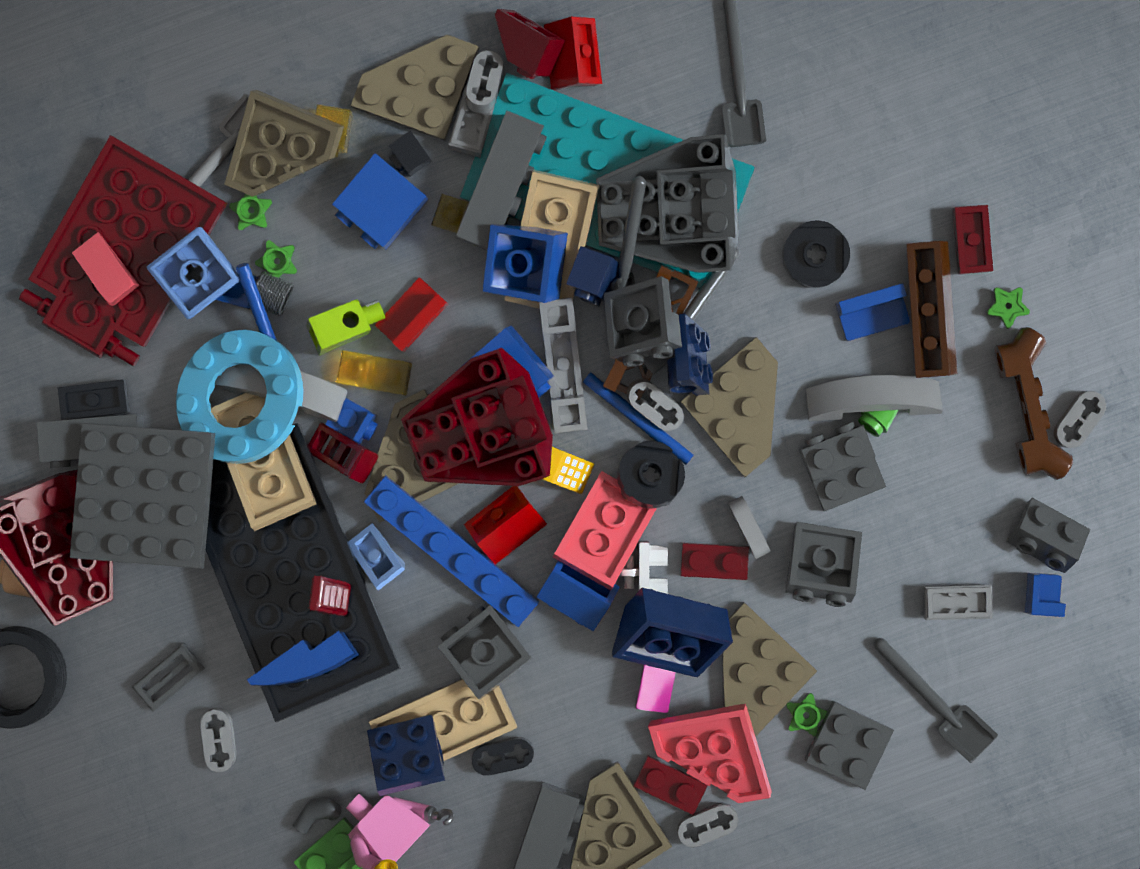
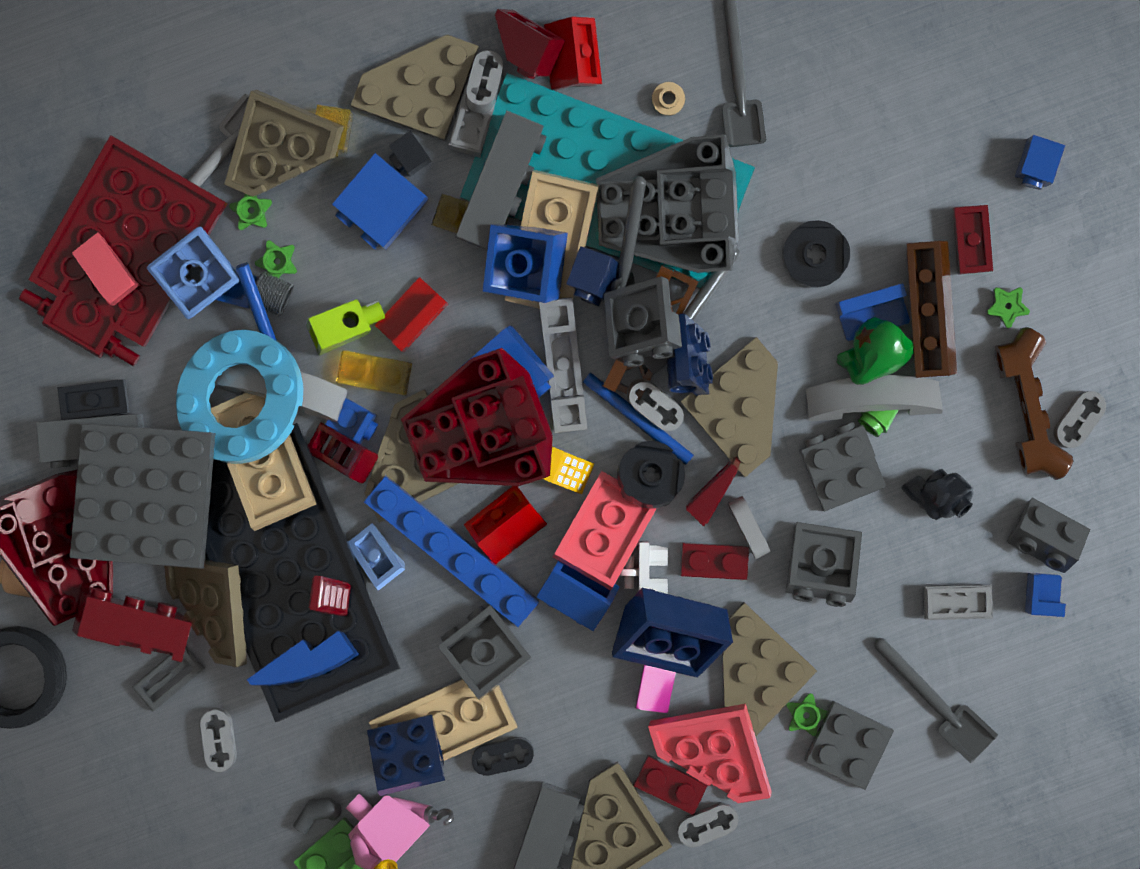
none -> dark red wedge [72,588,192,662]
none -> dark tan plate [164,560,247,667]
none -> tan plate [652,82,685,116]
none -> dark red slope [686,457,741,526]
none -> green piece [837,317,914,385]
none -> black head [901,469,974,520]
none -> blue brick [1015,135,1065,190]

